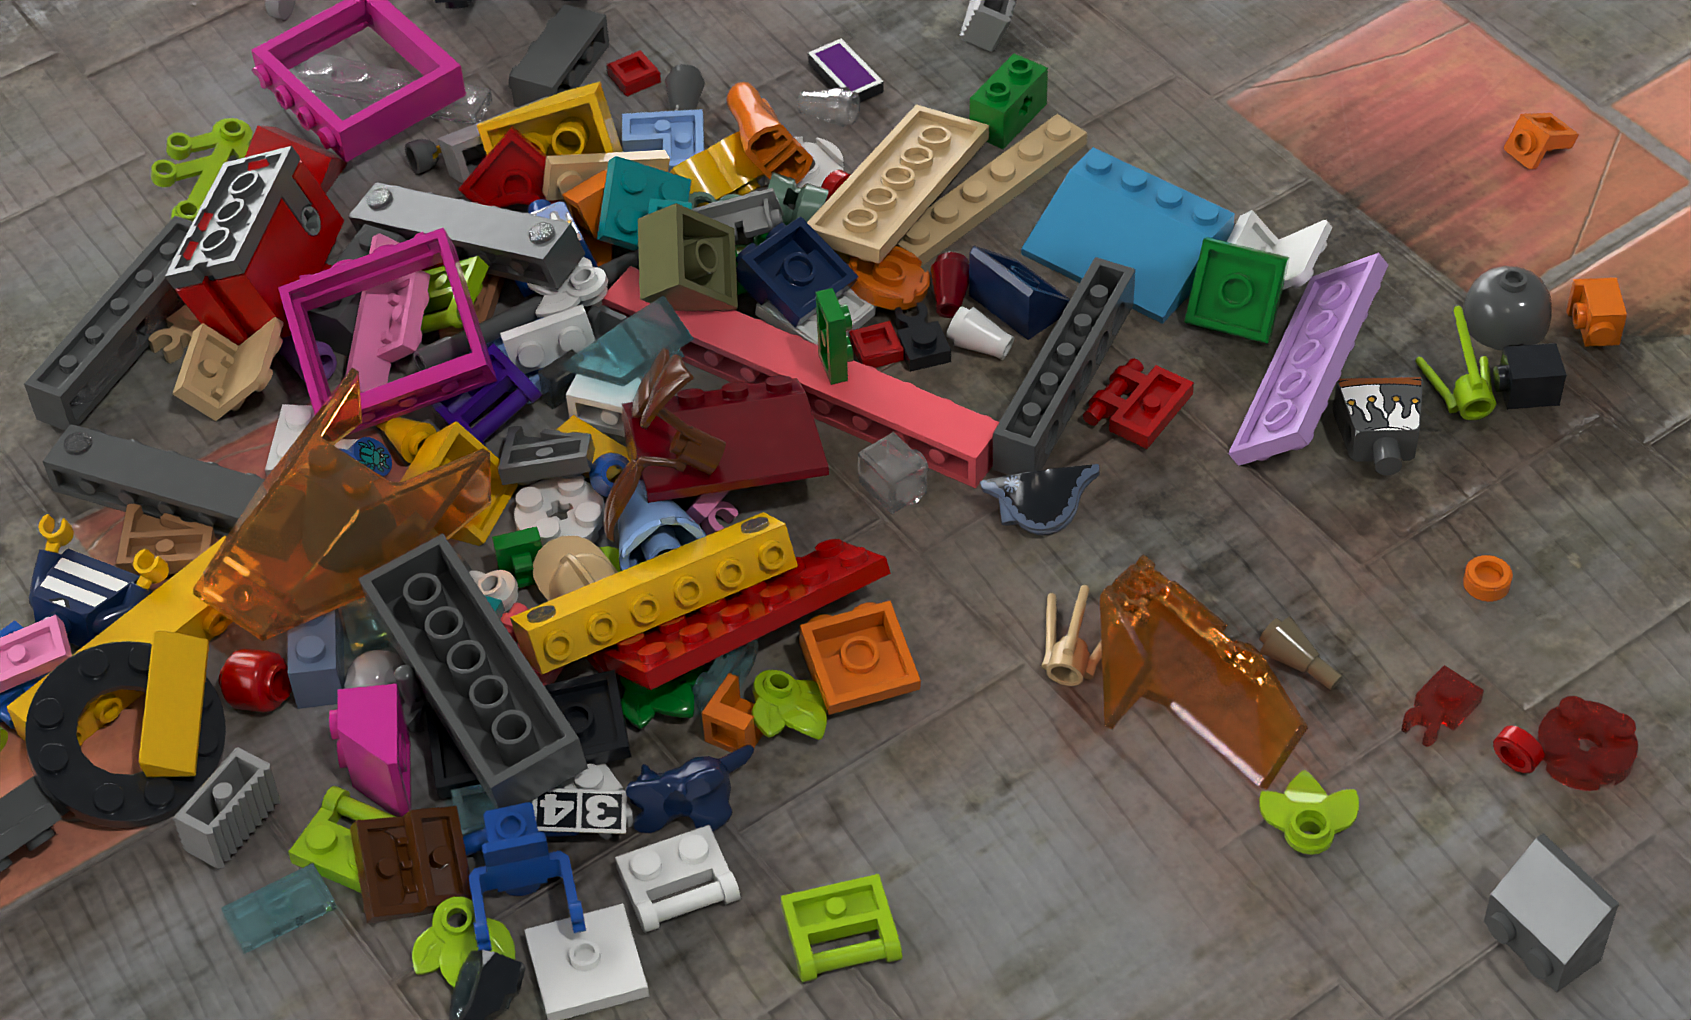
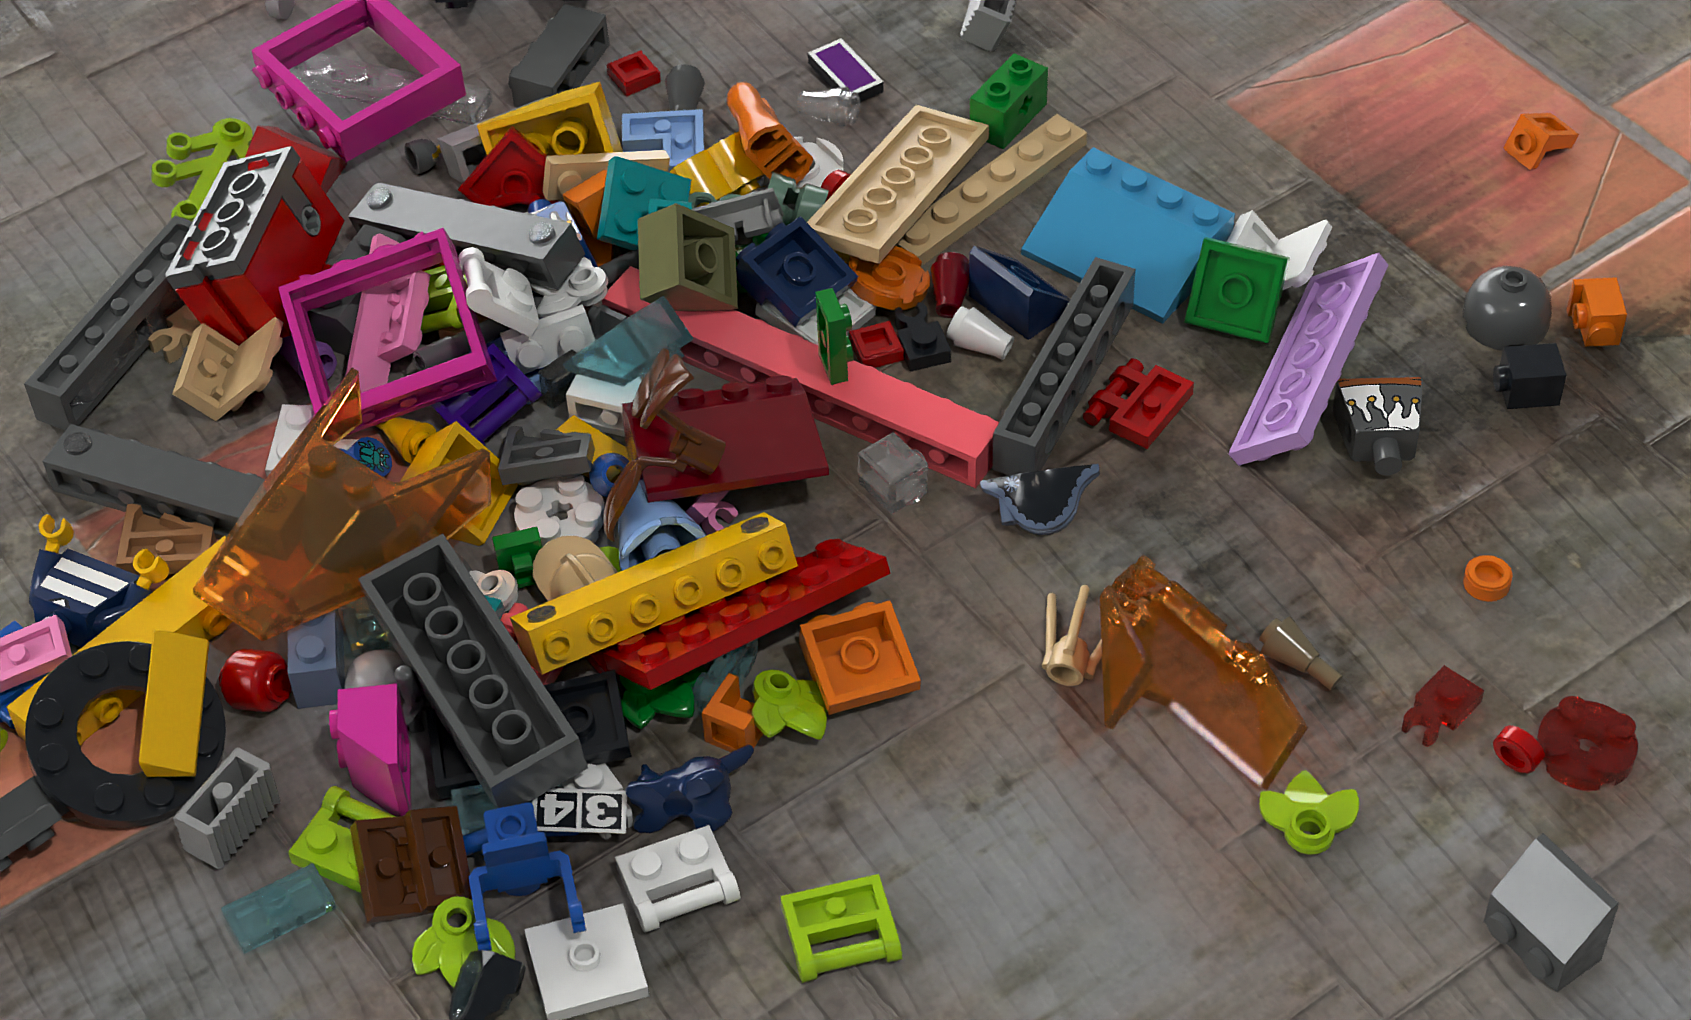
lime plant [1415,305,1497,420] -> none
none -> white plate [458,247,540,337]

